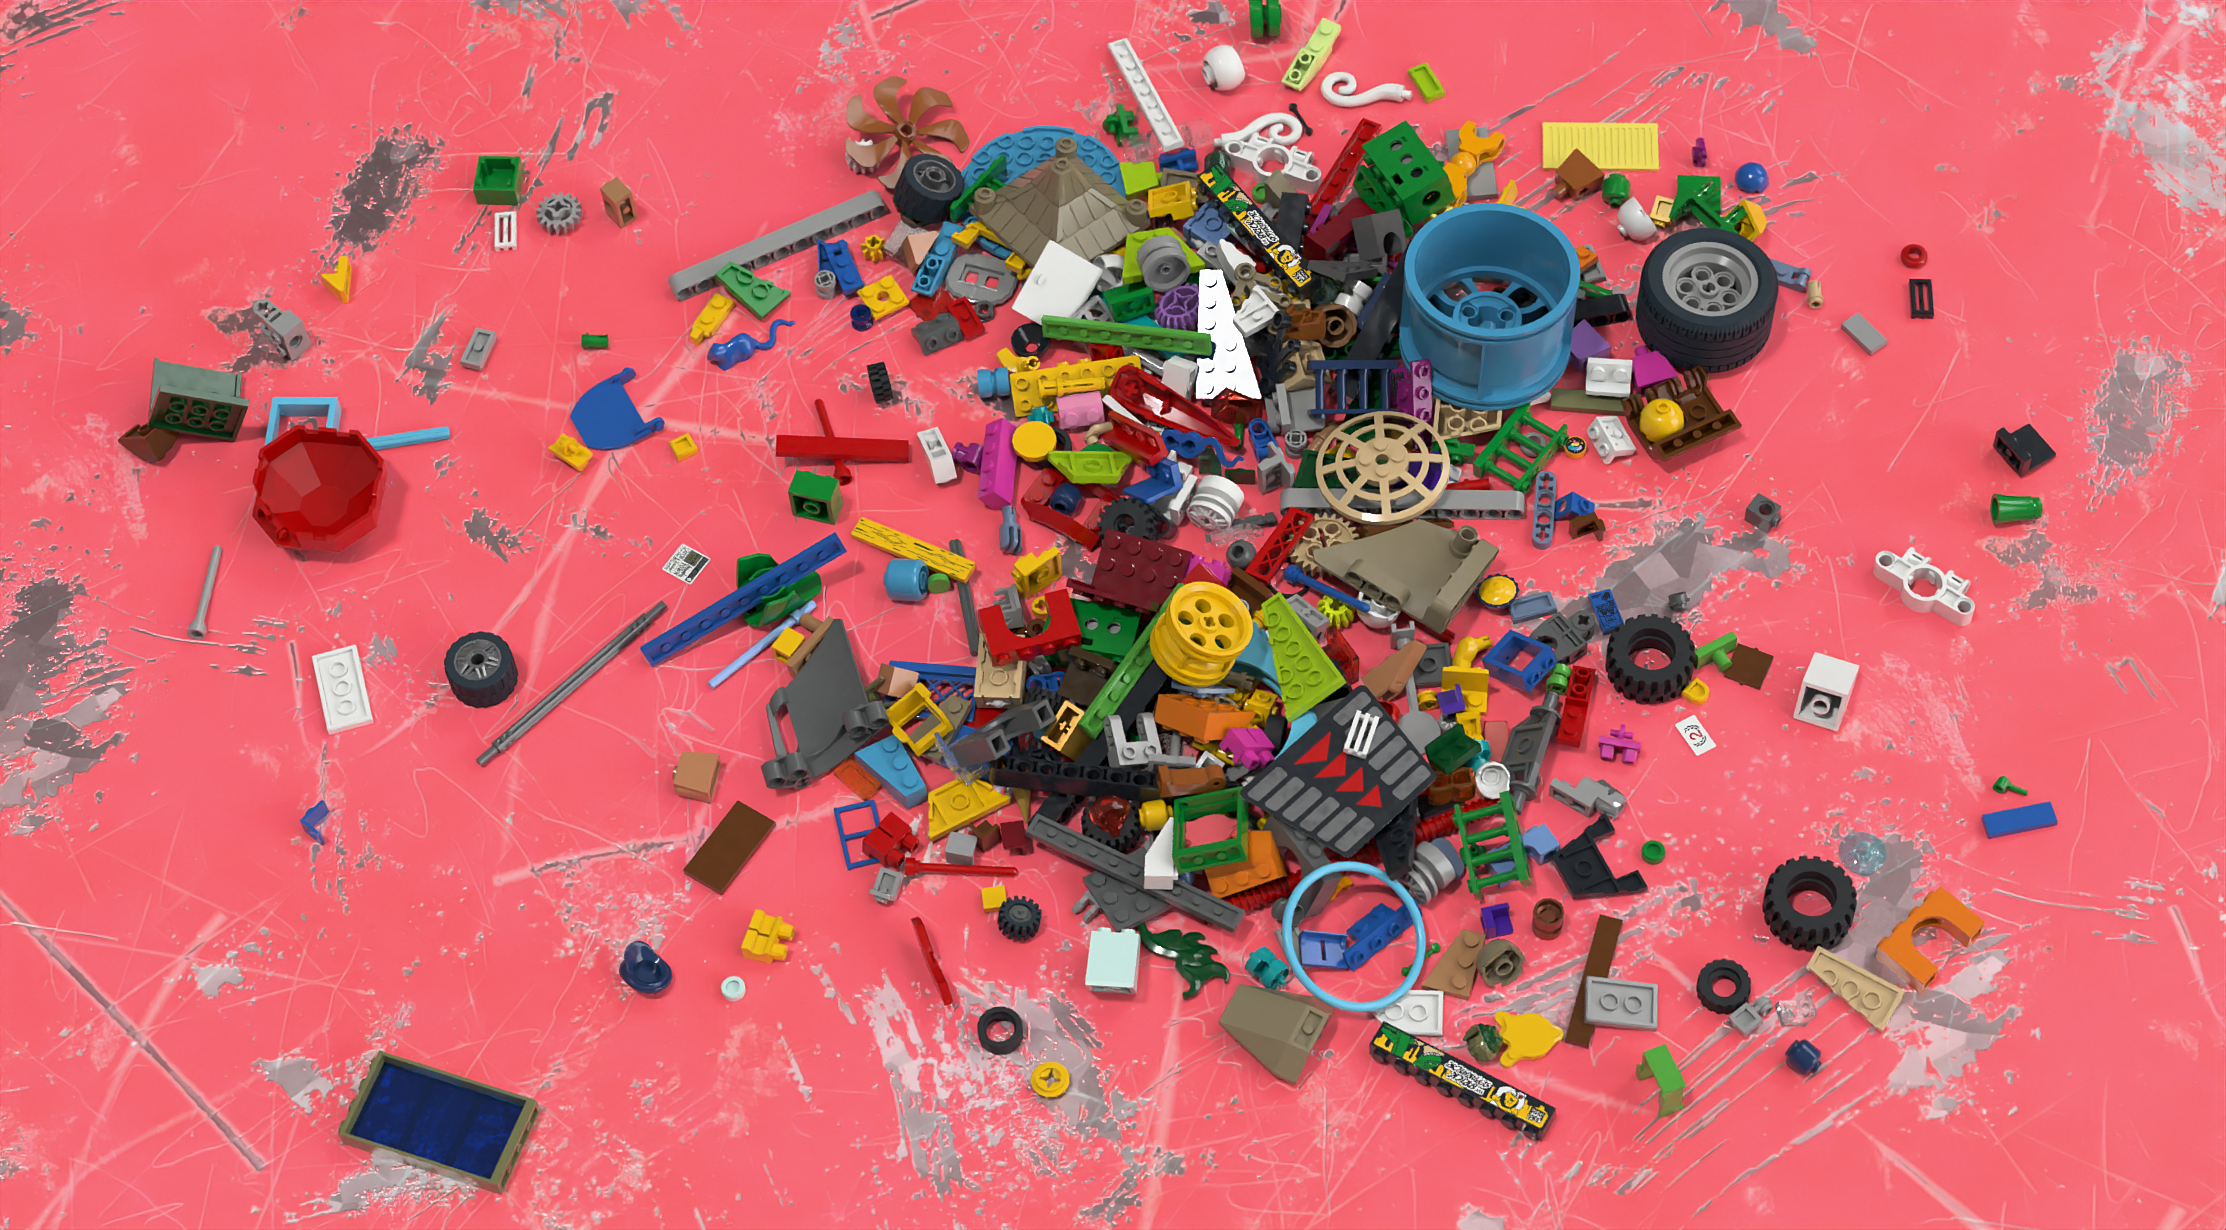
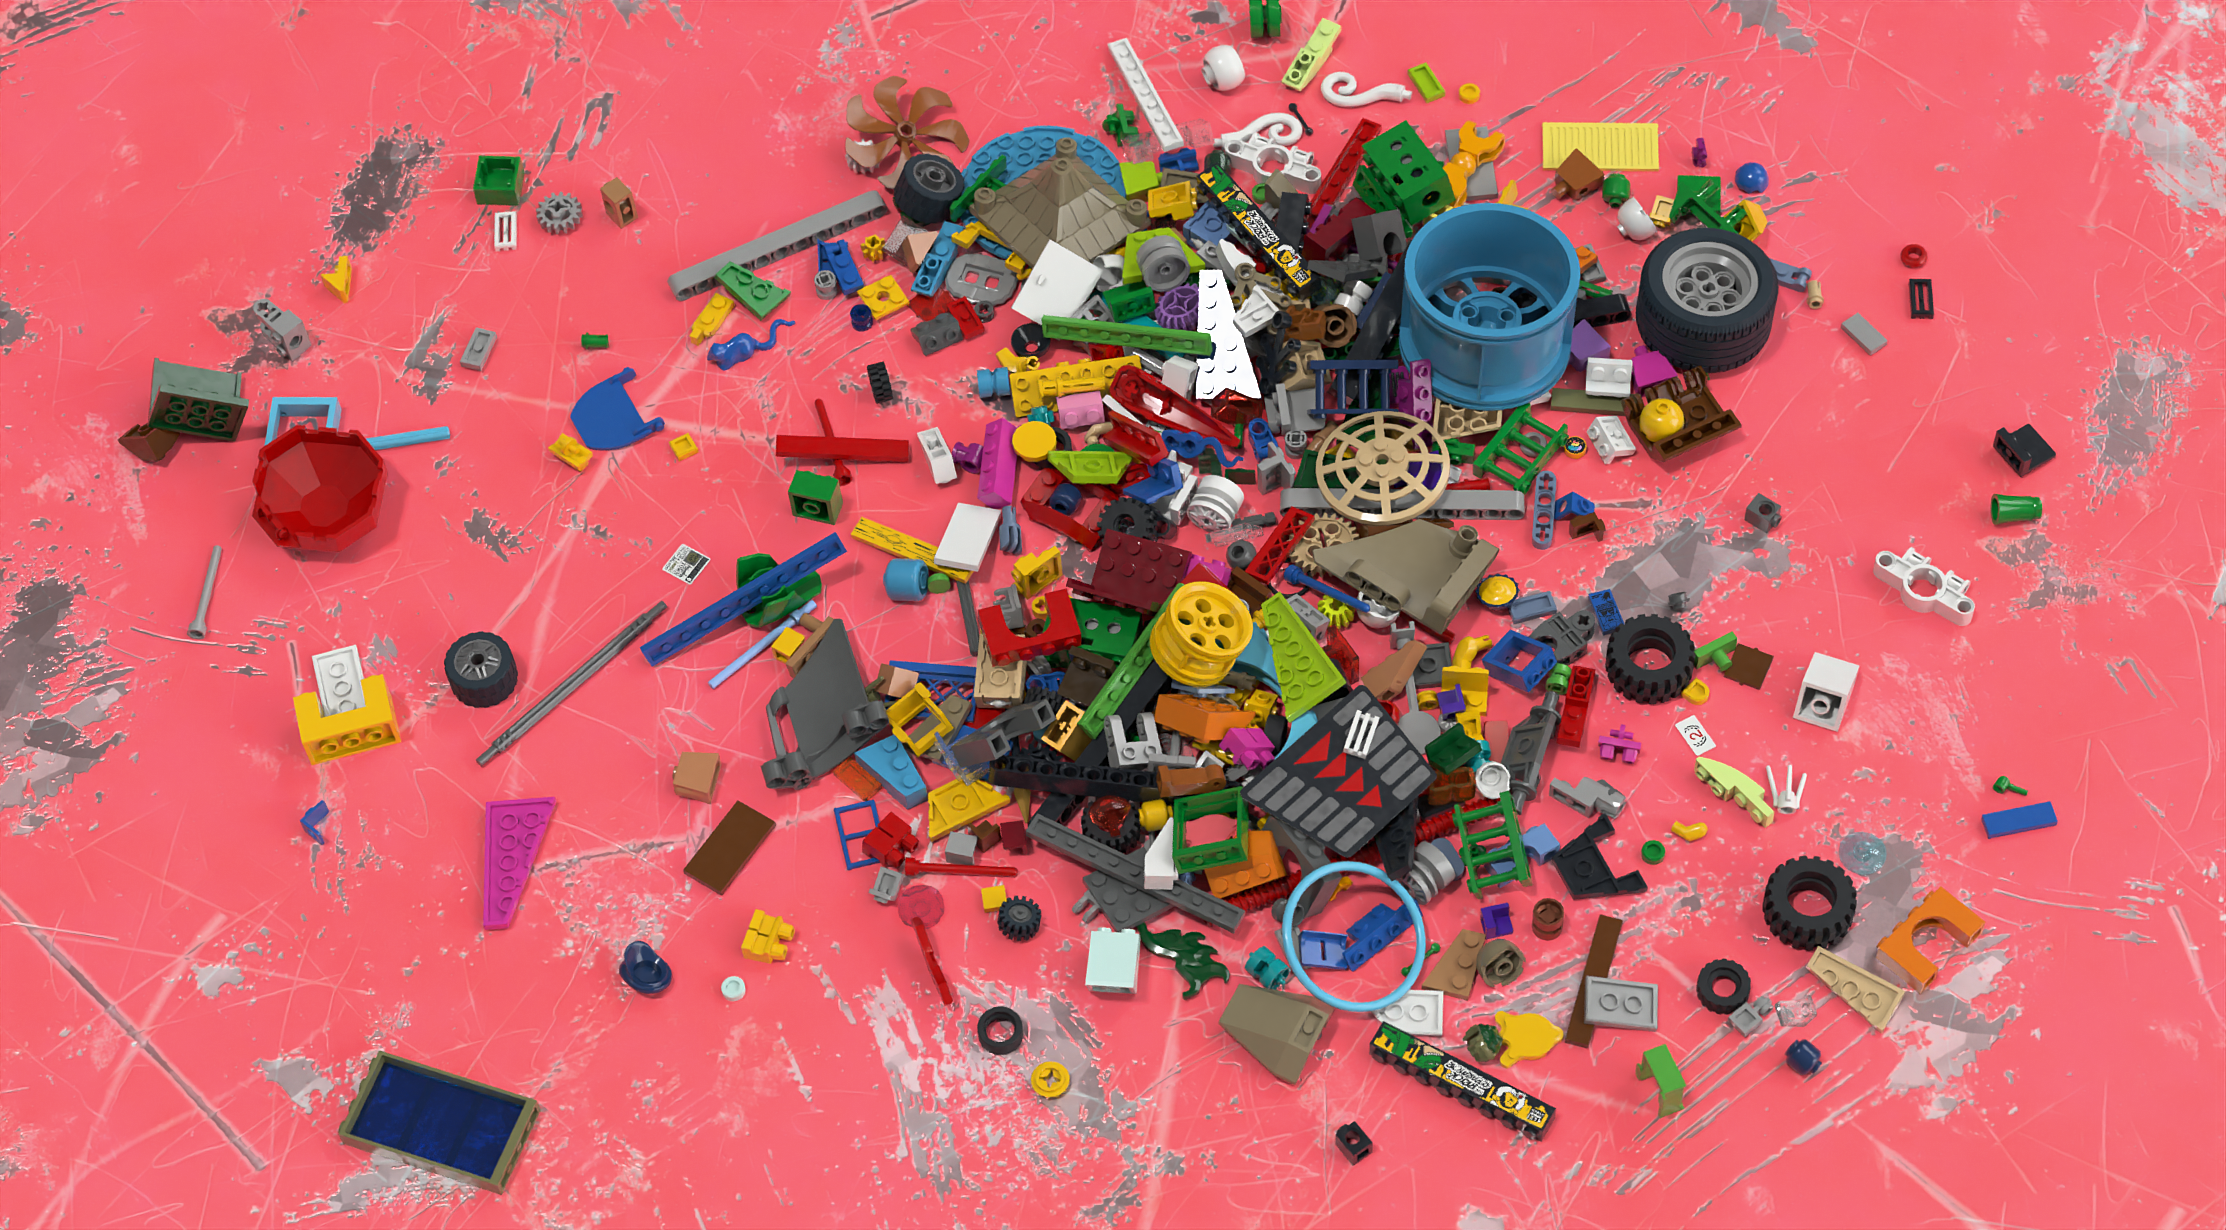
none -> yellow piece [293,674,401,765]
none -> dark pink wing [483,797,556,930]
none -> clear pink tile [897,884,945,929]
none -> white tile [934,503,1001,572]
none -> red plate [1108,464,1151,494]
none -> black brick [1335,1121,1373,1166]
none -> yellow tile [1459,83,1480,104]
none -> yellow arm [1671,821,1708,841]
none -> yellowish green slope [1694,757,1774,828]
none -> white plant [1766,765,1807,814]

